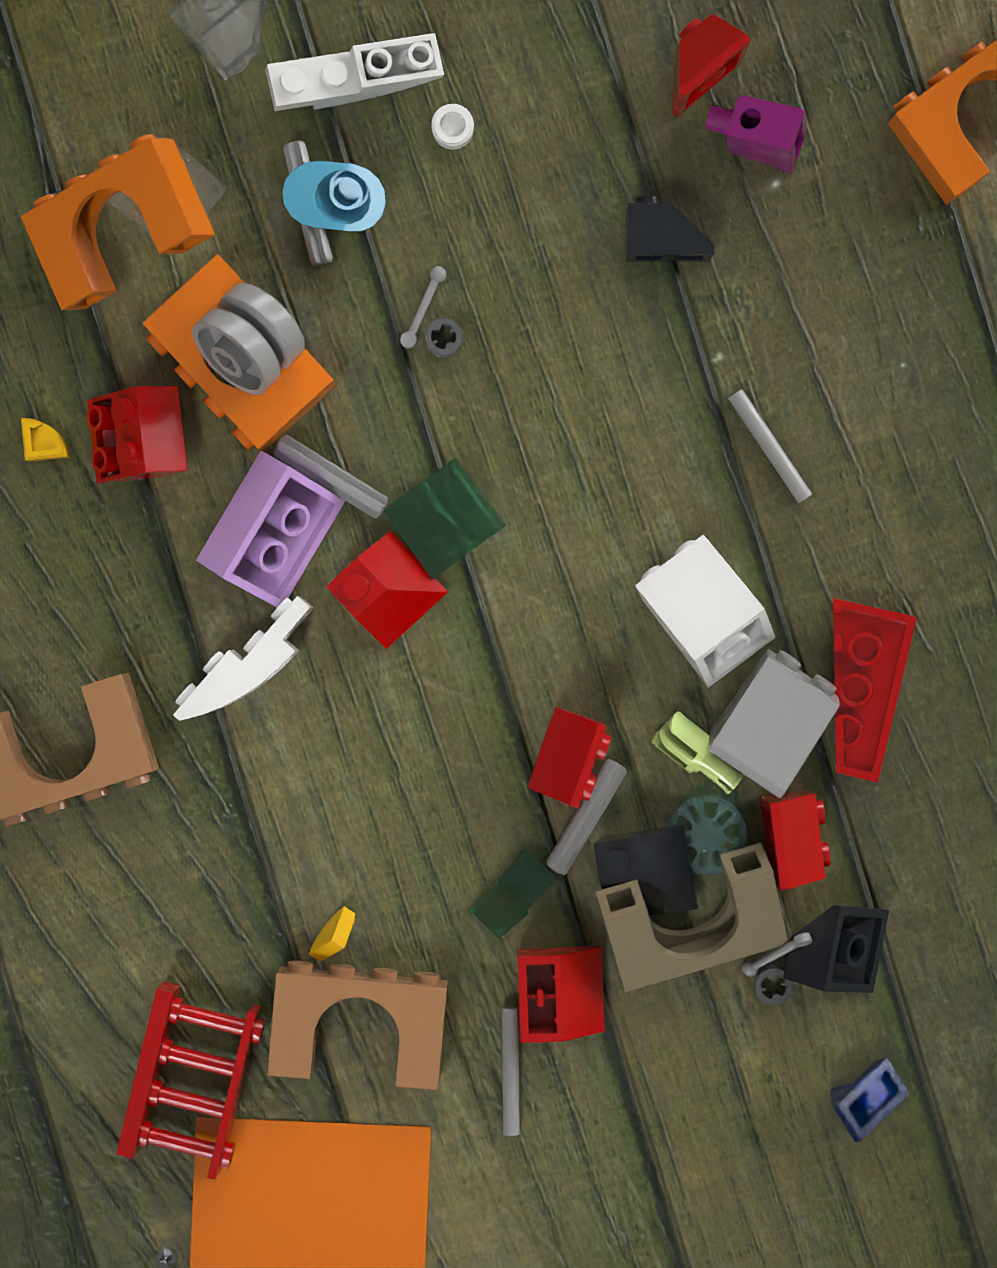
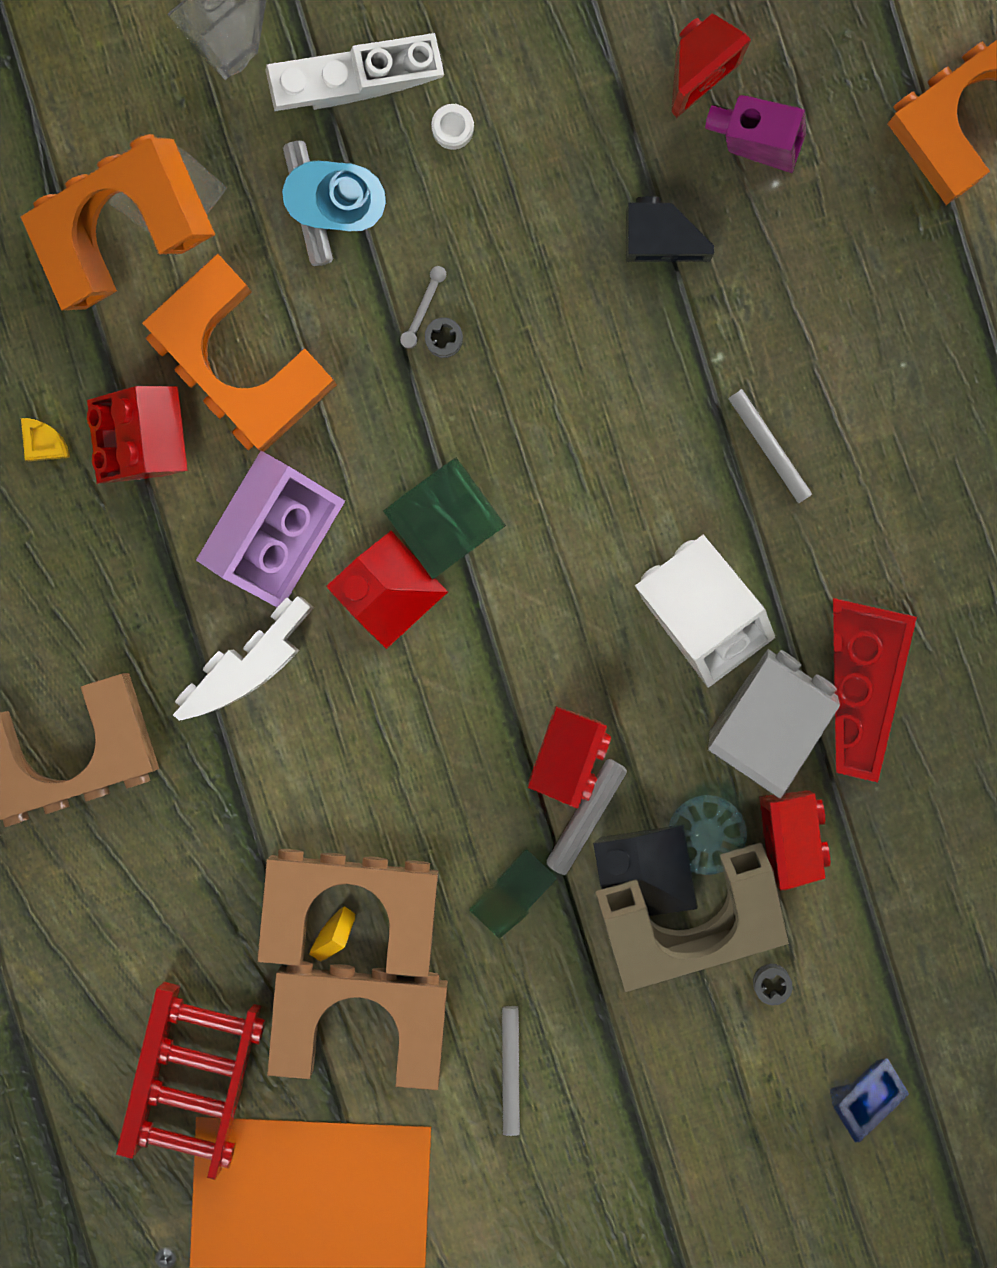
light grey wheel [192,282,305,395] -> none
light grey axle [273,435,388,519] -> none
red slope [517,946,605,1043] -> none
yellowish green arm [652,711,745,794] -> none
light grey hinge [742,932,813,977] -> none
black slope [783,905,889,993] -> none
none -> medium nougat arch [258,849,439,977]

